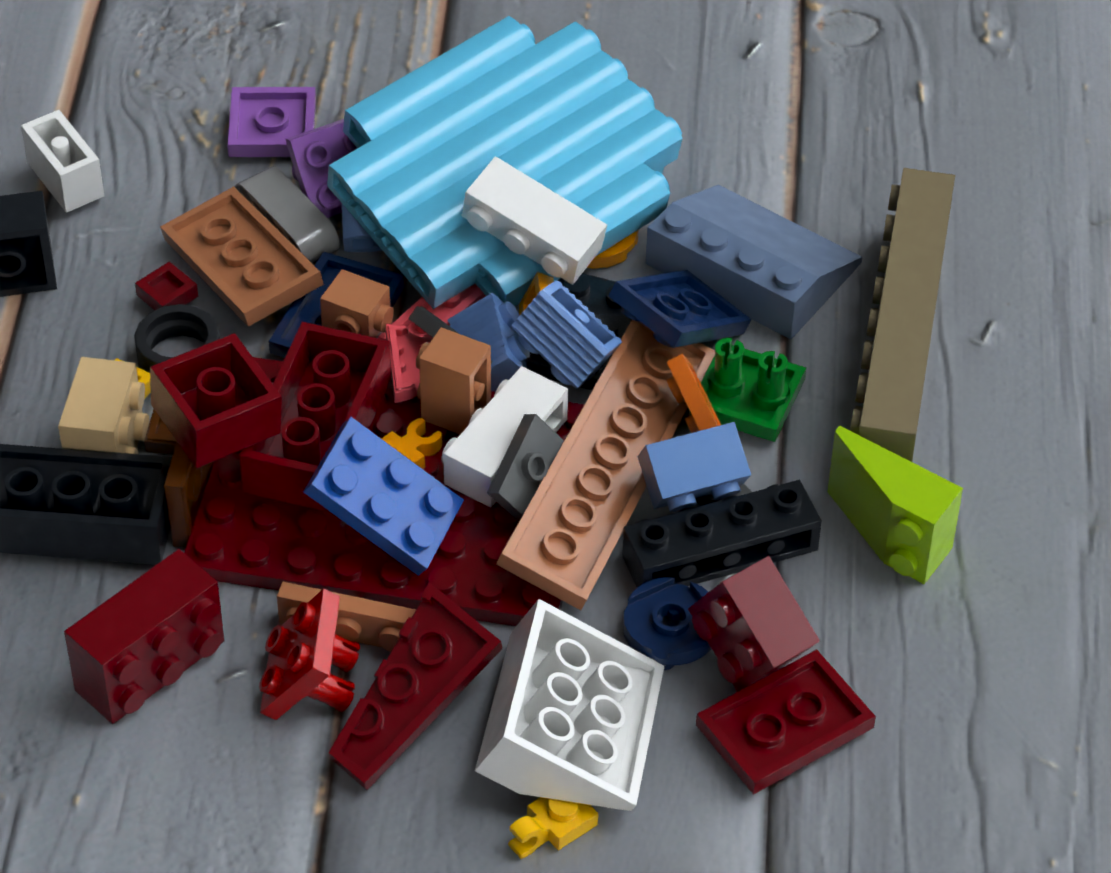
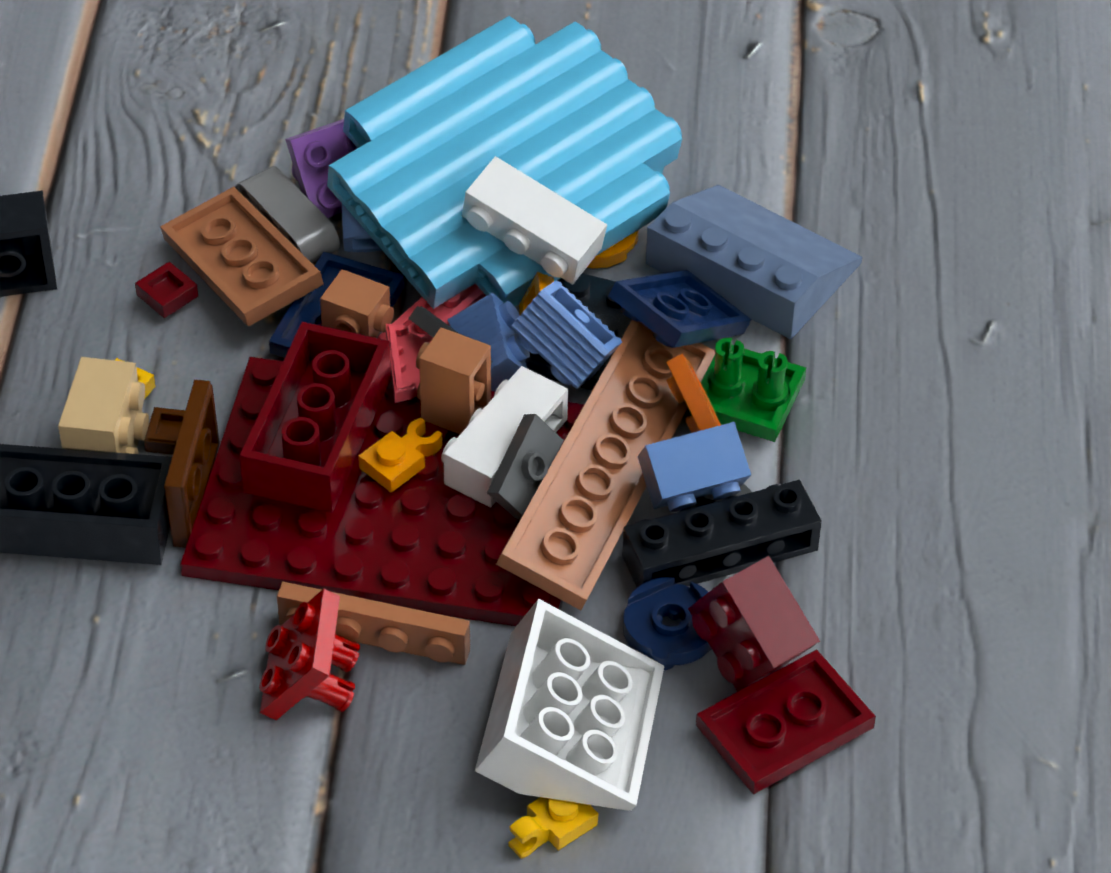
white brick [21,110,104,213] -> none
dark red brick [64,549,225,725] -> none
black tyre [134,304,220,373] -> none
dark red brick [150,333,282,468] -> none
medium lavender plate [228,87,316,157] -> none
plate [303,417,464,576] -> none
dark red wing [328,582,503,790] -> none
lime slope [827,426,963,584] -> none
dark tan brick [850,168,956,462] -> none

